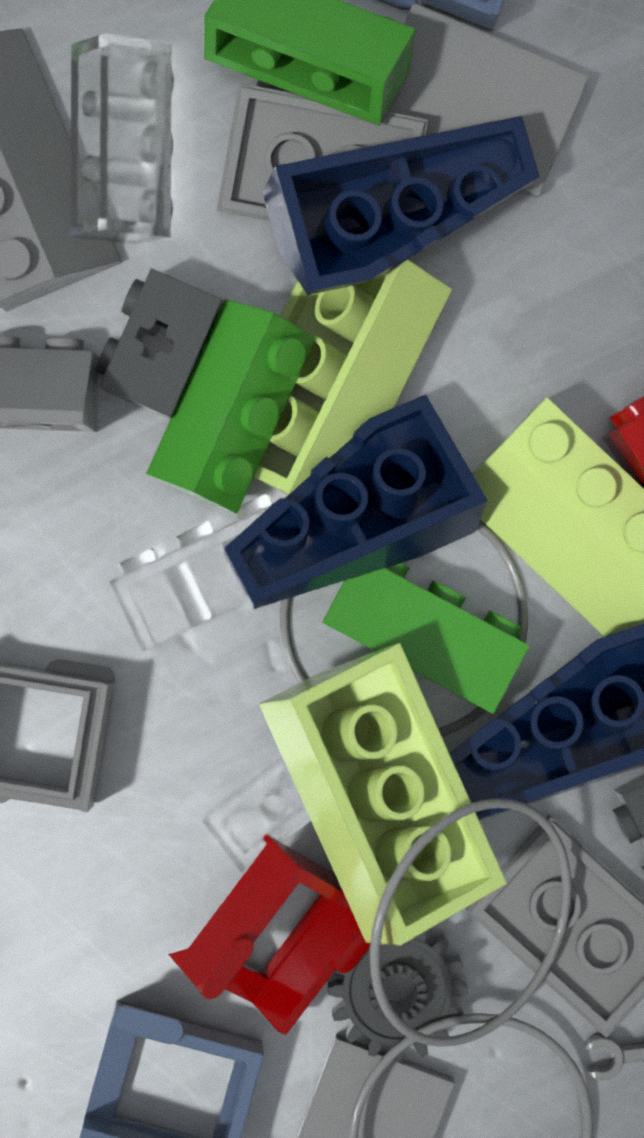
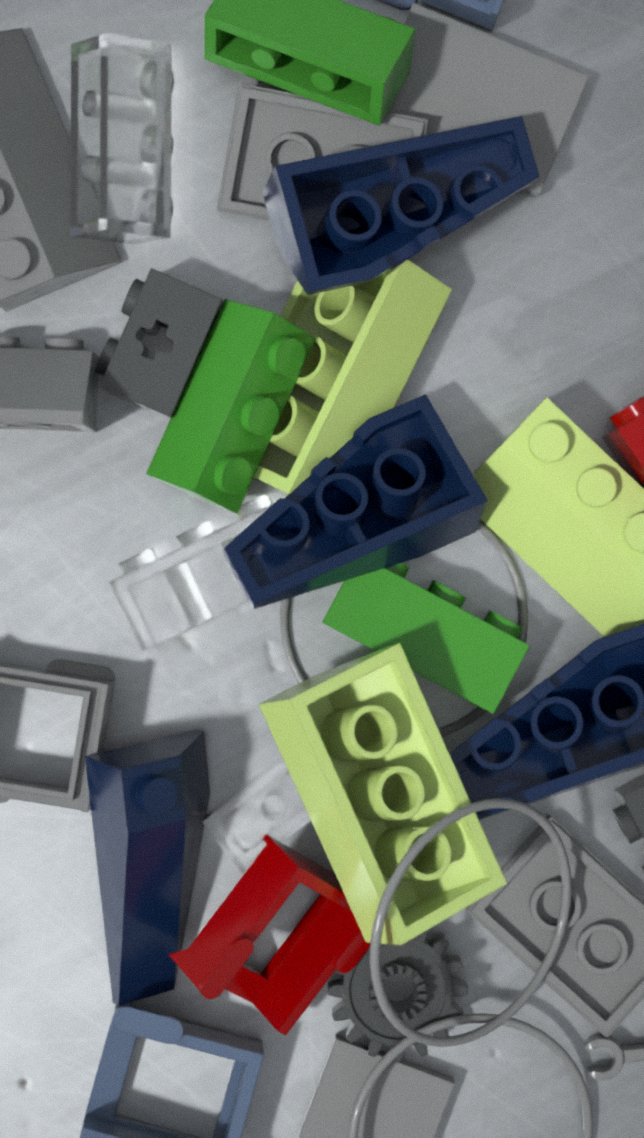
none -> dark blue wedge [85,729,210,1006]

